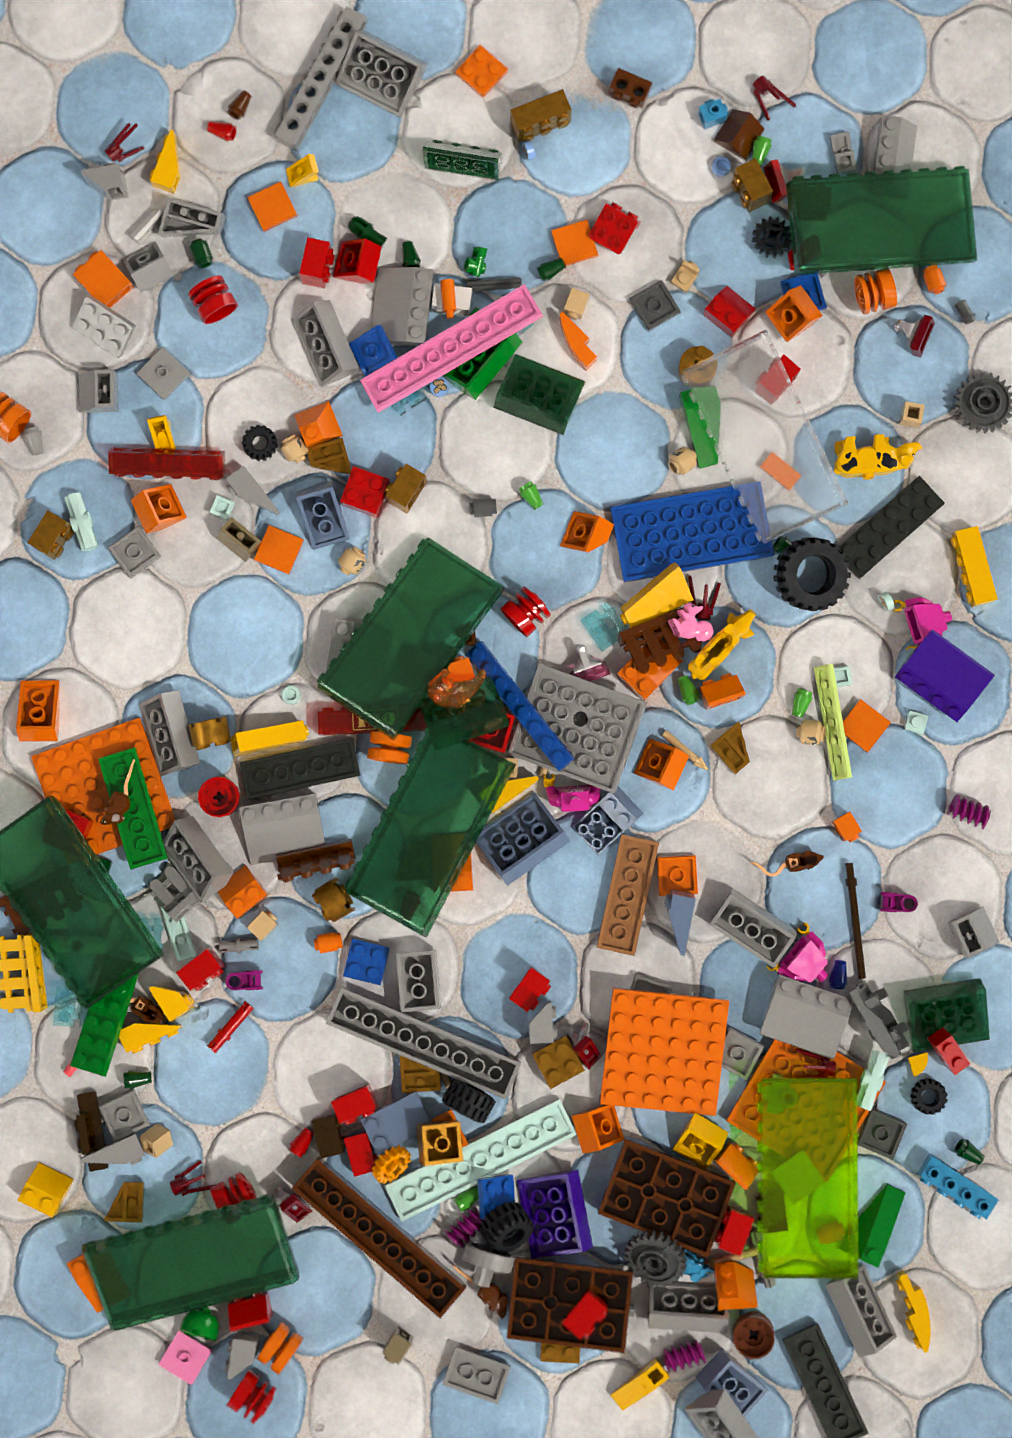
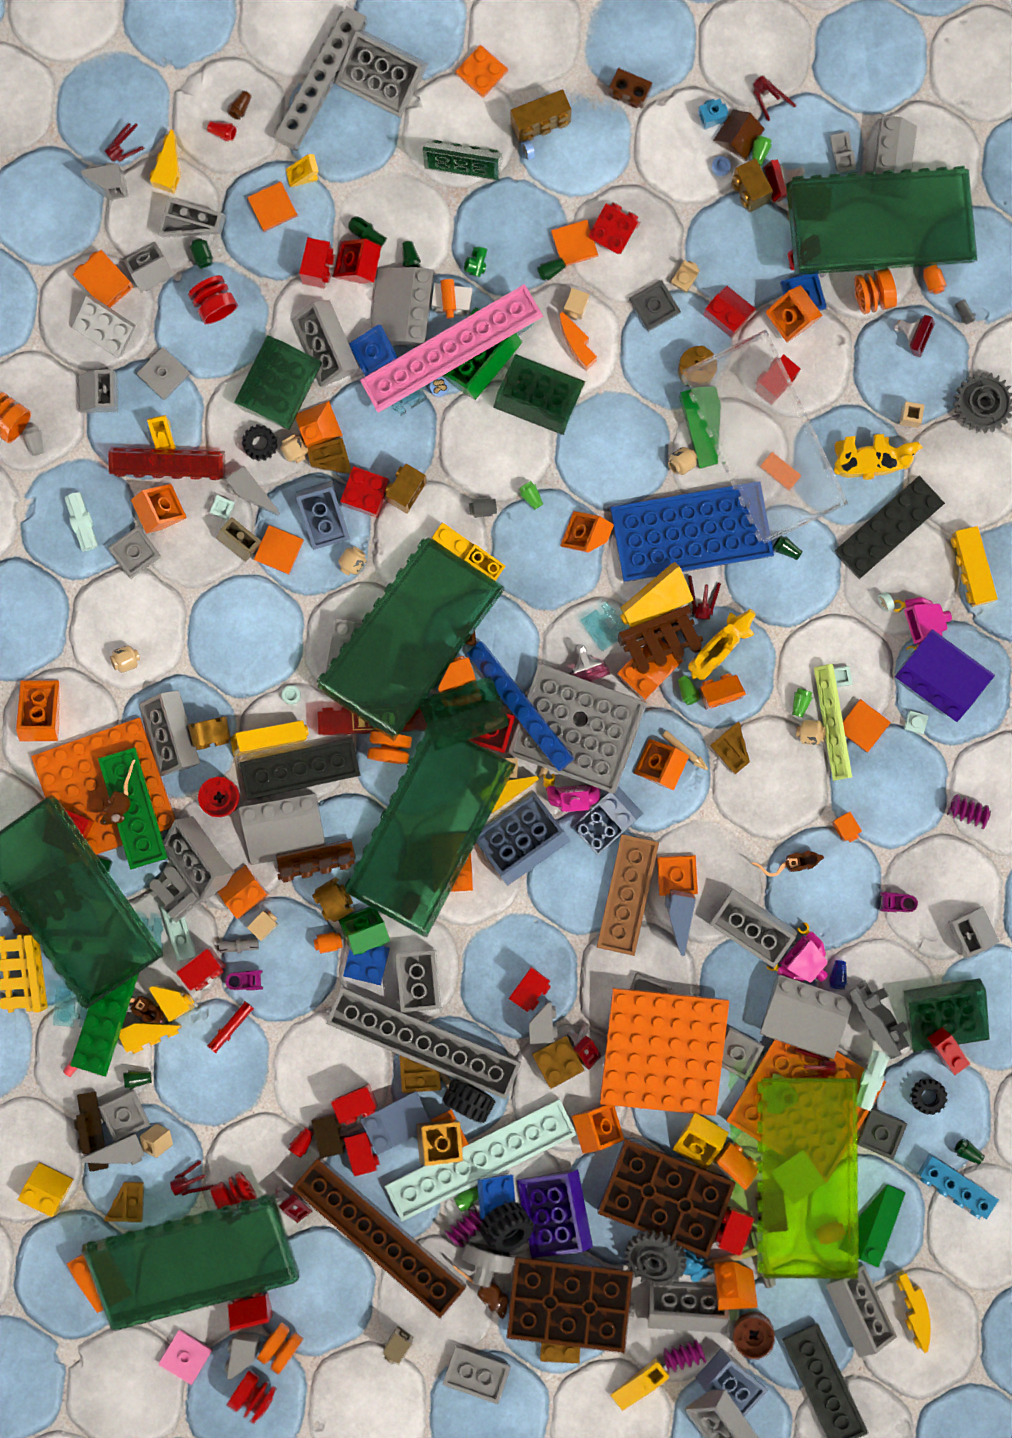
pearl gold brick [27,510,74,560] -> none
white slope [130,209,163,245] -> none
green cylinder [179,1307,220,1341] -> none
light orange gear [372,1145,411,1184] -> none
clear orange hair [427,668,486,707] -> none
dark grey axle [466,277,522,292] -> none
red wheel [500,586,551,637] -> none
red brick [562,1289,608,1340] -> none
bright pink animal [668,603,714,642] -> none
black gear [752,216,793,259] -> none
black tyre [773,537,851,611] -> none
dark brown bar [845,863,866,979] -> none
yellow tile [907,1052,928,1077] -> none
none -> tan head [110,645,140,673]
none -> clear green slope [234,335,323,430]
none -> green slope [338,905,390,955]
none -> yellow slope [431,522,505,582]

